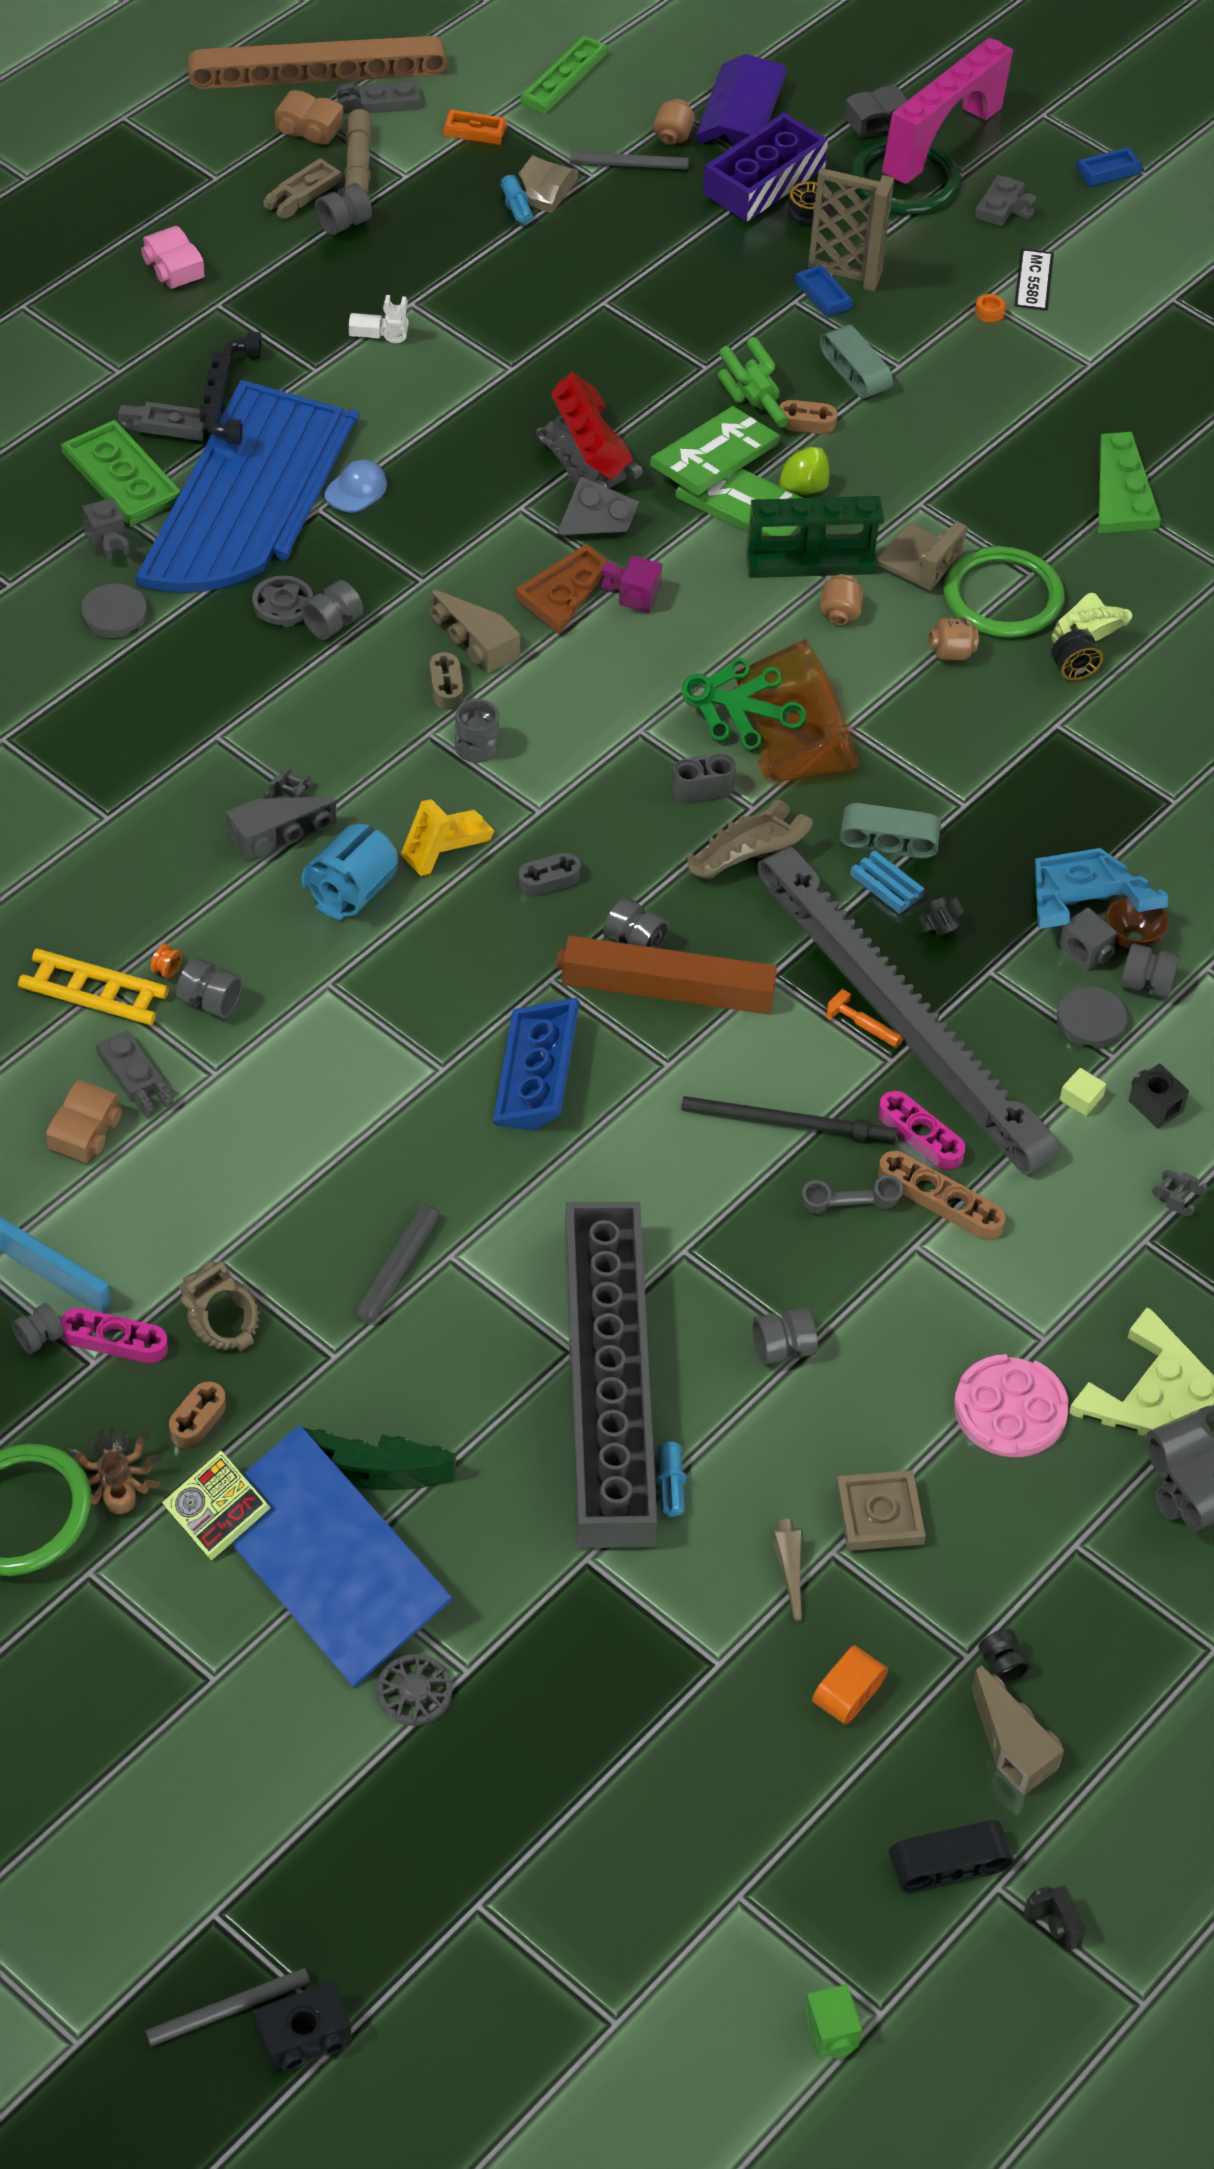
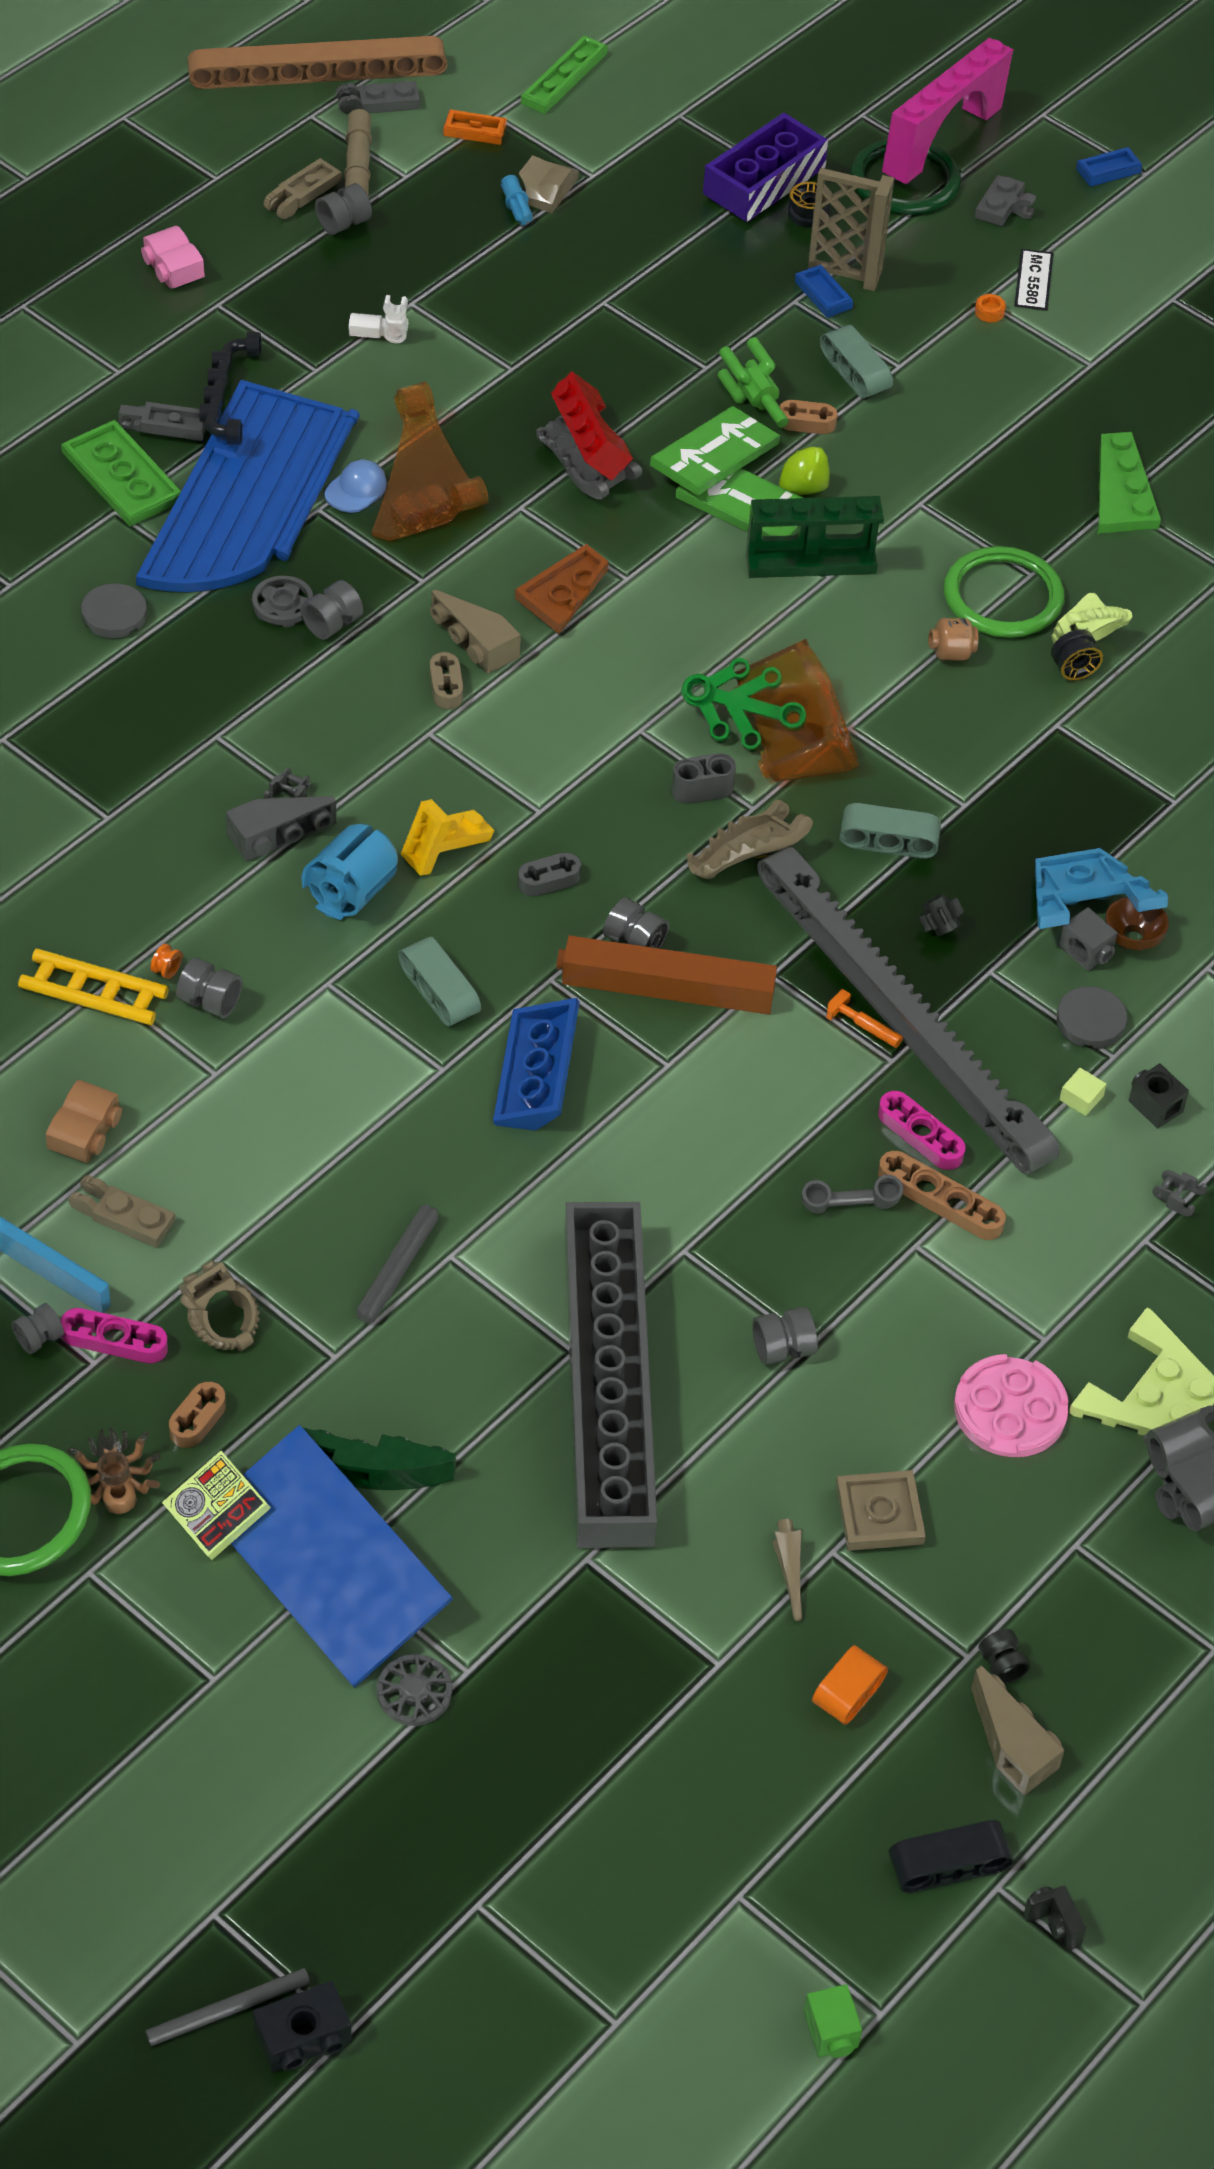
dark grey brick [82,498,130,560] -> none
dark grey hinge [96,1030,174,1117] -> none
medium nougat brick [275,90,344,144] -> none
dark grey wheel [455,699,499,763] -> none
dark grey wing [556,476,639,537] -> none
dark grey piece [570,151,689,170] -> none
magenta brick [601,556,663,613] -> none
medium nougat head [653,99,695,145] -> none
dark azure axle [656,1442,687,1518] -> none
pearl dark grey bar [681,1096,897,1142] -> none
dark purple slope [695,54,788,146] -> none
medium nougat head [819,574,864,625] -> none
dark grey brick [844,86,908,138] -> none
dark azure tile [850,850,924,914] -> none
dark tan bracket [877,521,967,591] -> none
dark grey wheel [1121,943,1180,999] -> none
none -> dark tan hinge [68,1175,176,1248]
none -> clear orange panel [372,381,488,541]
none -> sand green beam [398,936,481,1027]

